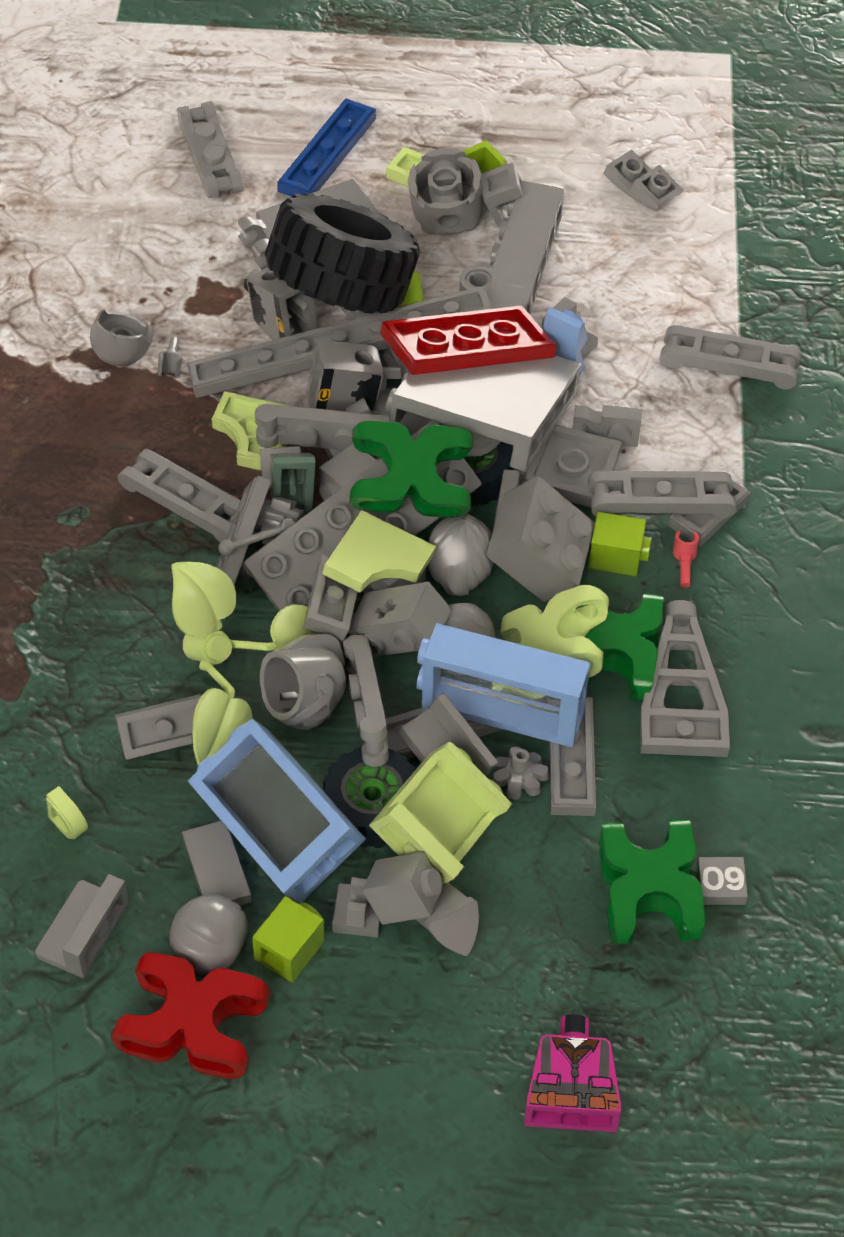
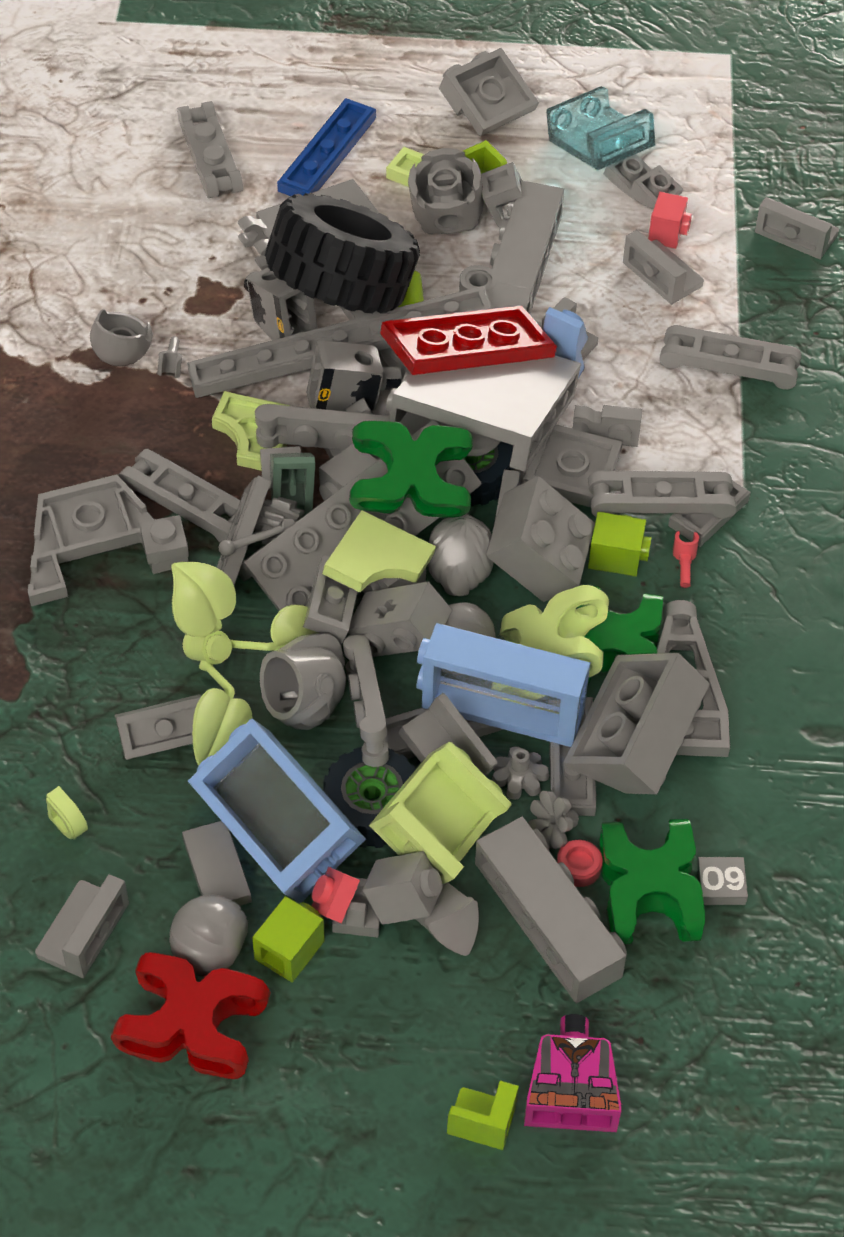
none -> light grey wing [28,474,188,606]
none -> light grey plate [139,515,189,564]
none -> coral plate [312,866,360,924]
none -> light grey plate [439,48,539,136]
none -> lime panel [447,1081,519,1150]
none -> light grey brick [475,816,627,1004]
none -> light grey plant [528,791,579,849]
none -> clear light blue panel [546,86,655,171]
none -> coral tile [557,840,603,887]
none -> light grey slope [563,653,710,795]
none -> light grey panel [623,230,704,305]
none -> coral plate [648,192,692,249]
none -> light grey panel [755,197,839,260]

